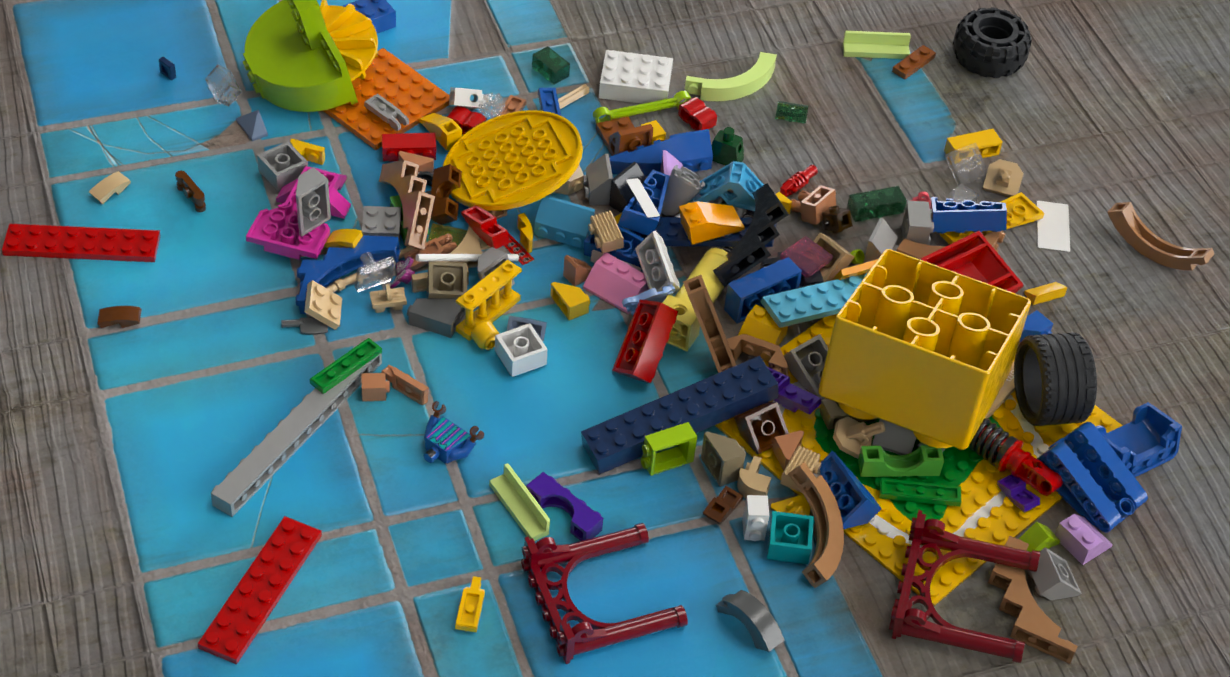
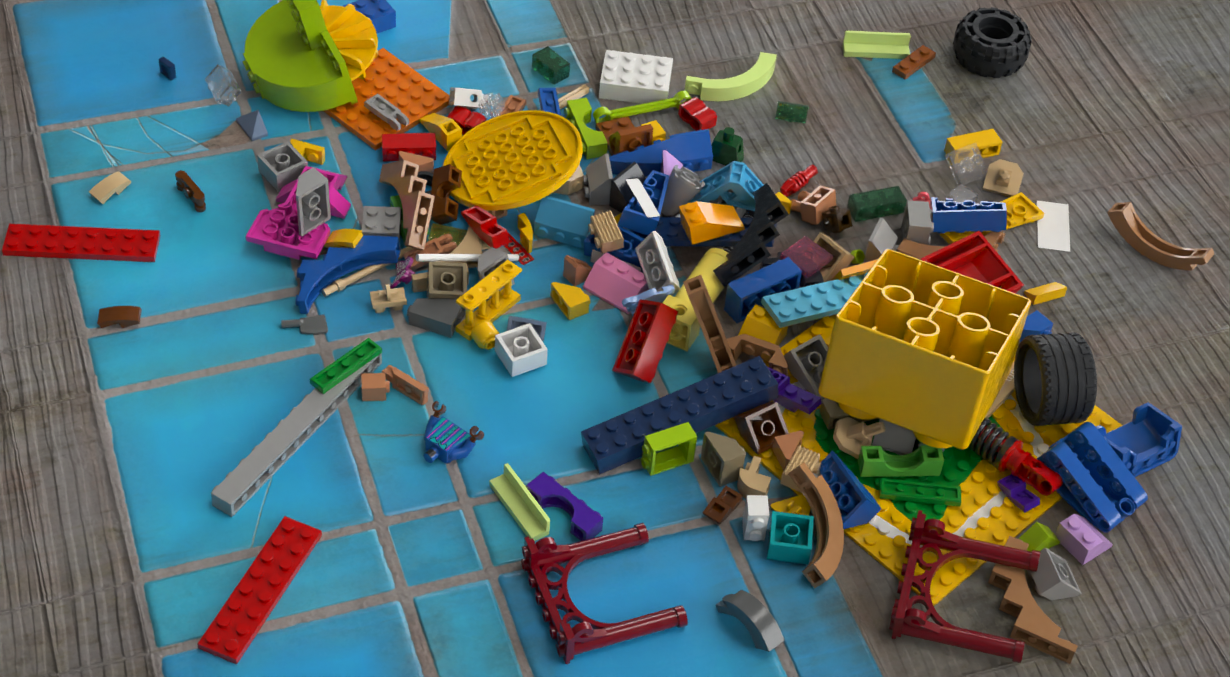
tan plate [304,280,342,330] -> none
clear tile [355,252,396,292] -> none
yellow hinge [455,576,485,633] -> none
none -> lime arch [564,97,608,159]

